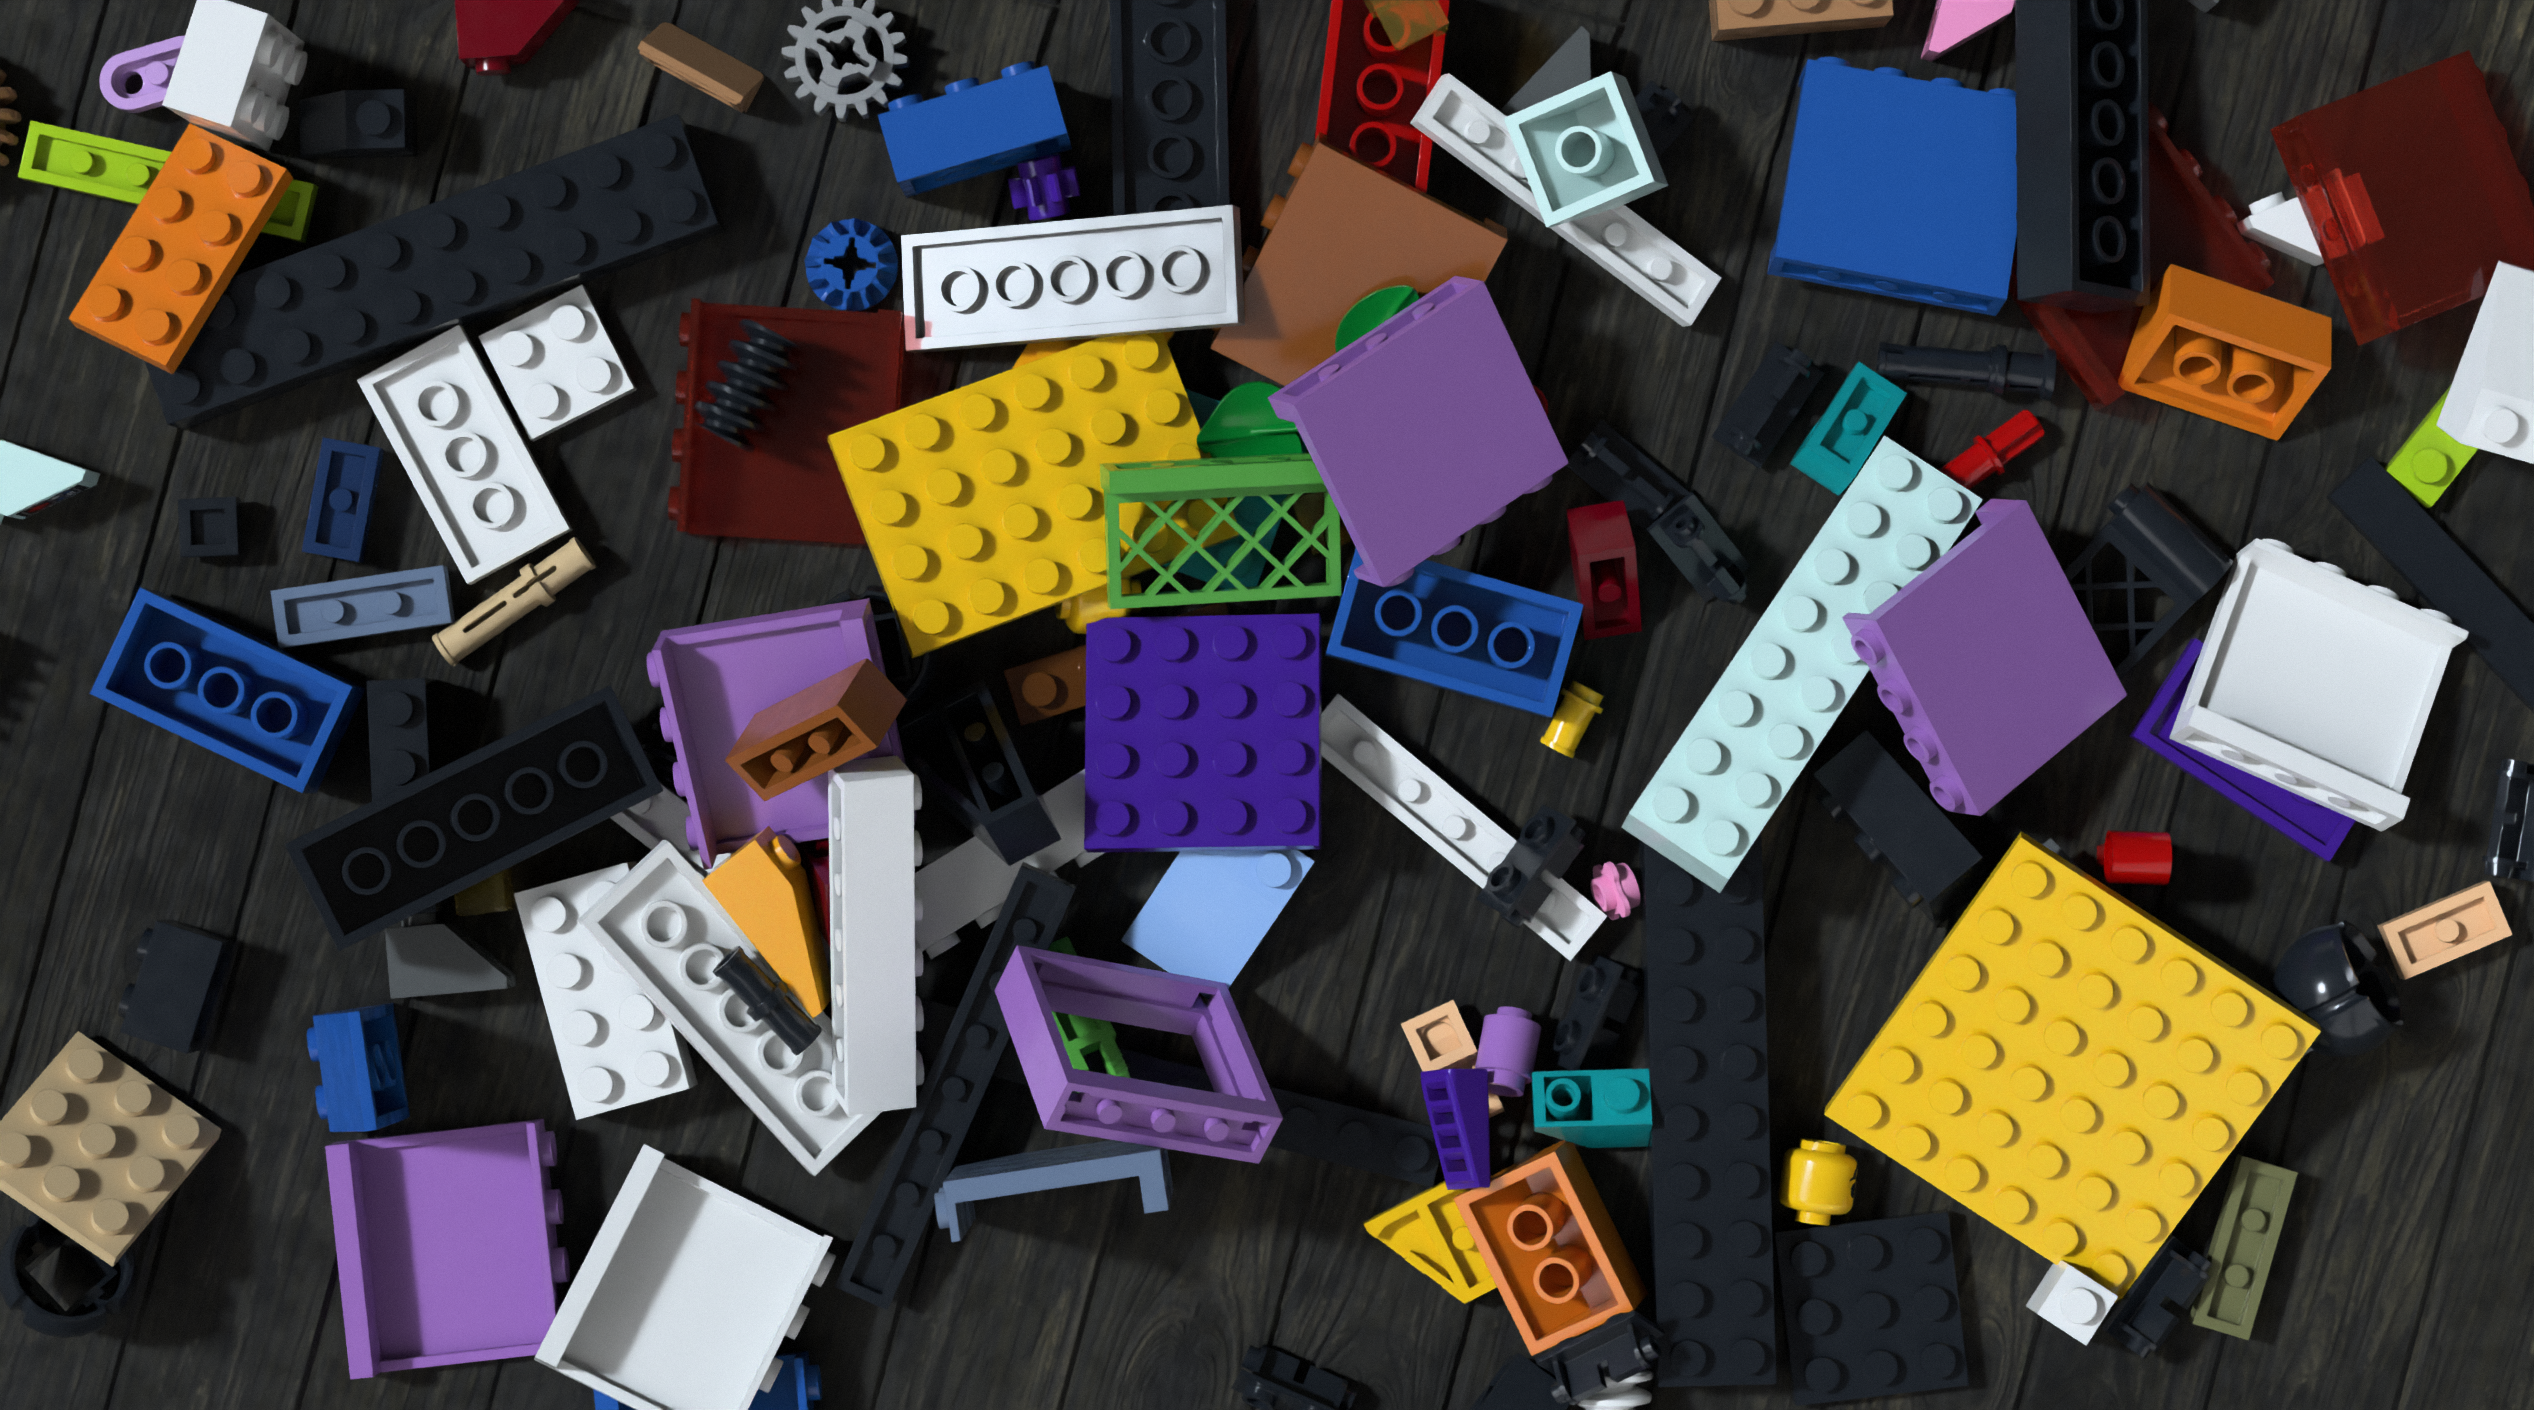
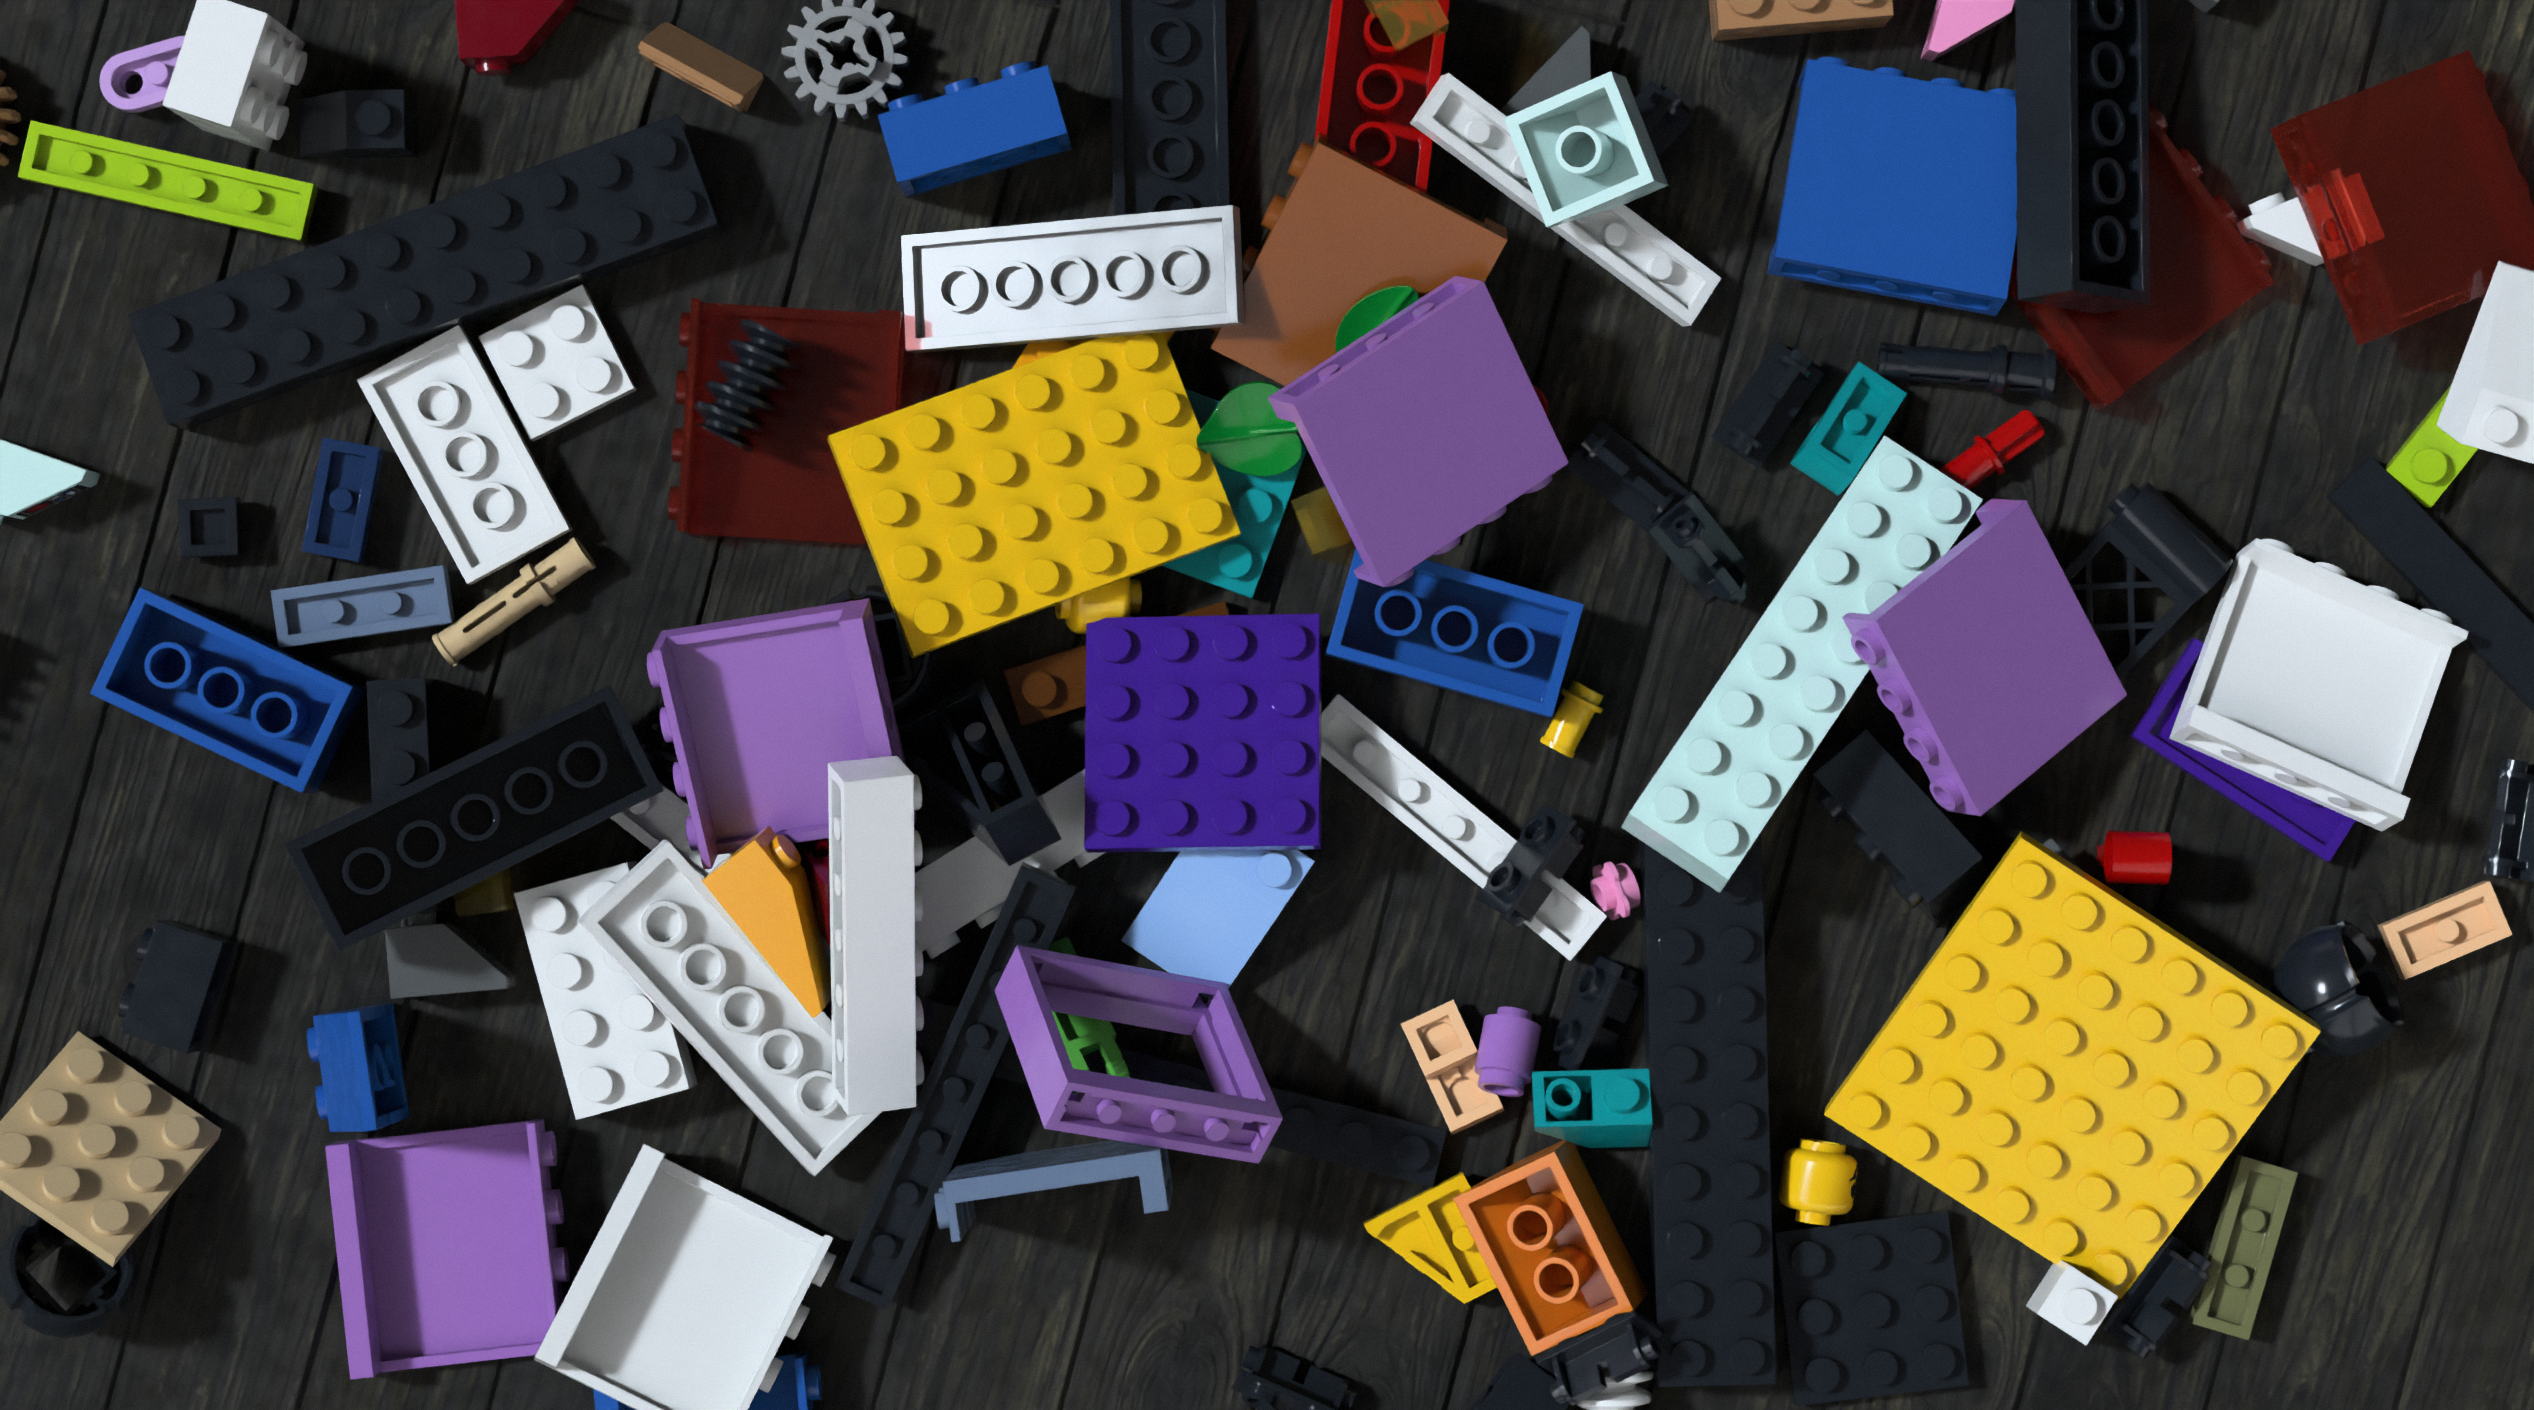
orange plate [68,123,294,374] -> none
black pin [713,946,822,1056] -> none
dark orange brick [725,658,907,801] -> none
blue gear [804,218,898,312] -> none
dark purple gear [1008,154,1081,220] -> none
bright green fence [1100,453,1342,609] -> none
dark purple slope [1421,1069,1490,1190] -> none
dark red slope [1566,500,1642,640] -> none
orange slope [2118,264,2332,441] -> none

